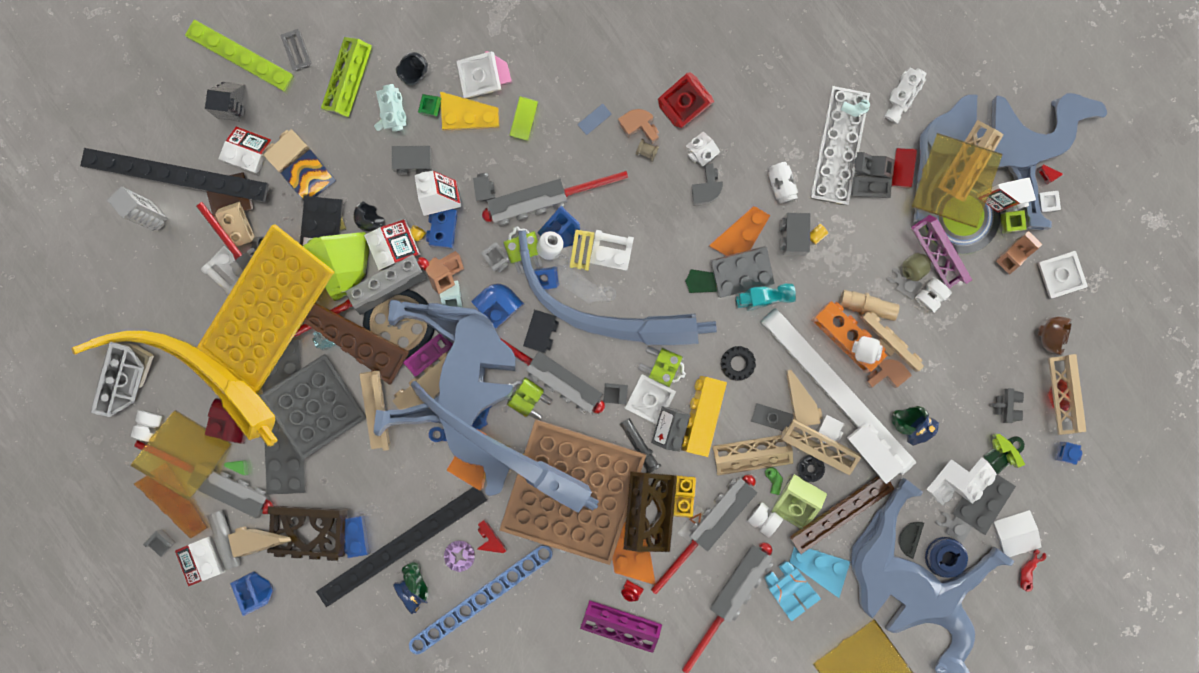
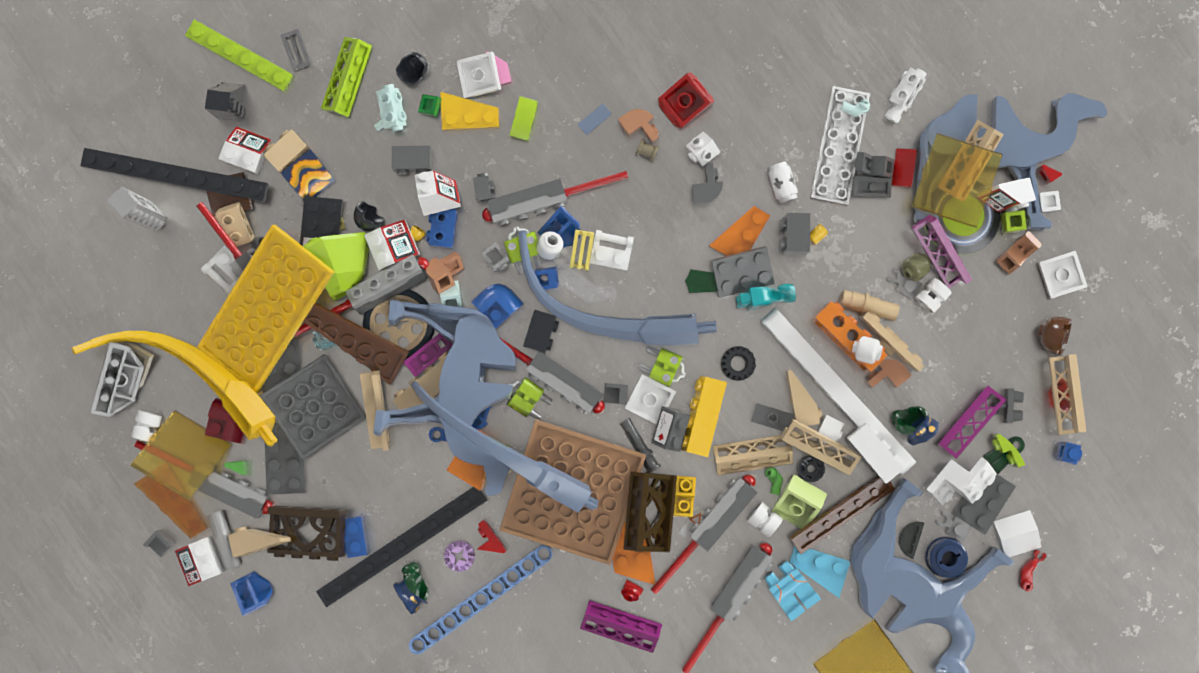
none -> magenta fence [938,385,1006,459]

